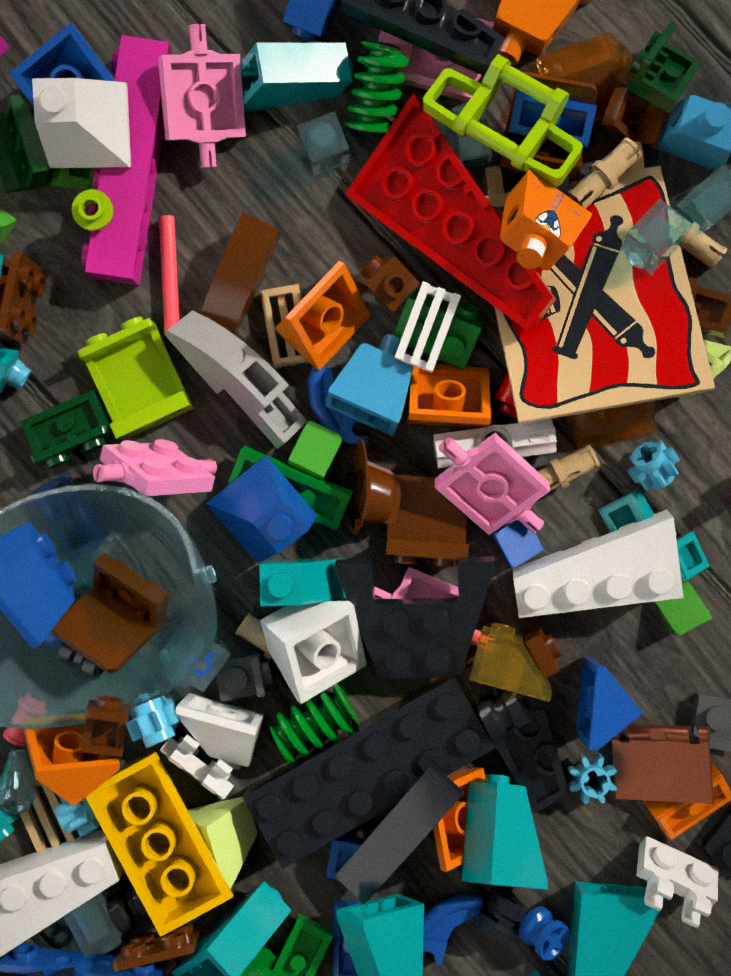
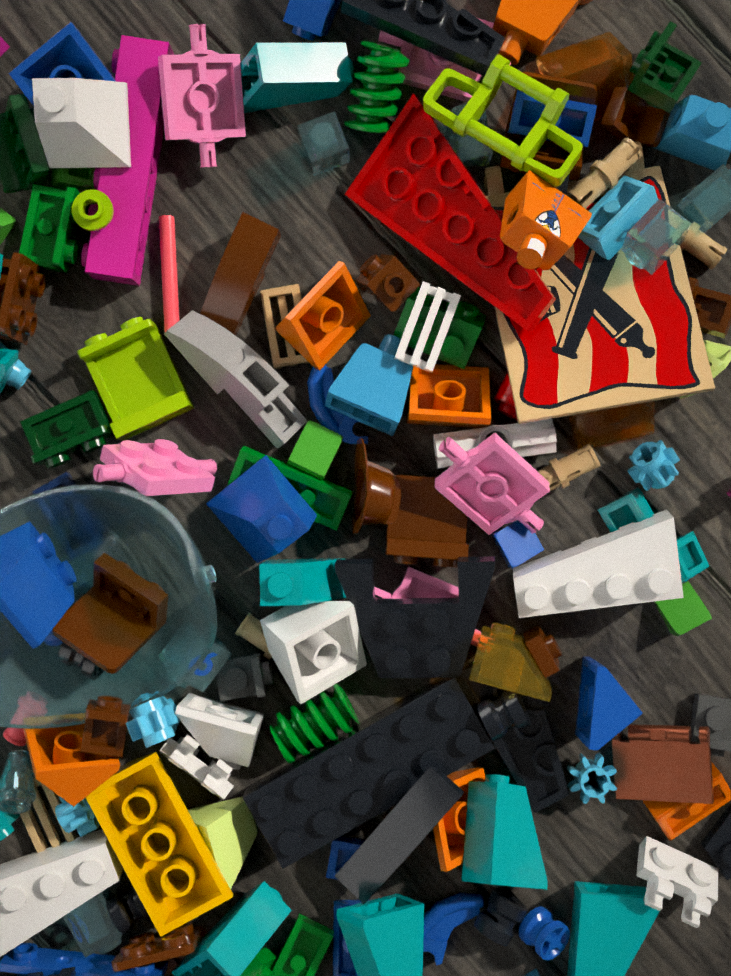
none -> green bracket [19,184,87,274]
none -> medium azure slope [578,175,660,260]

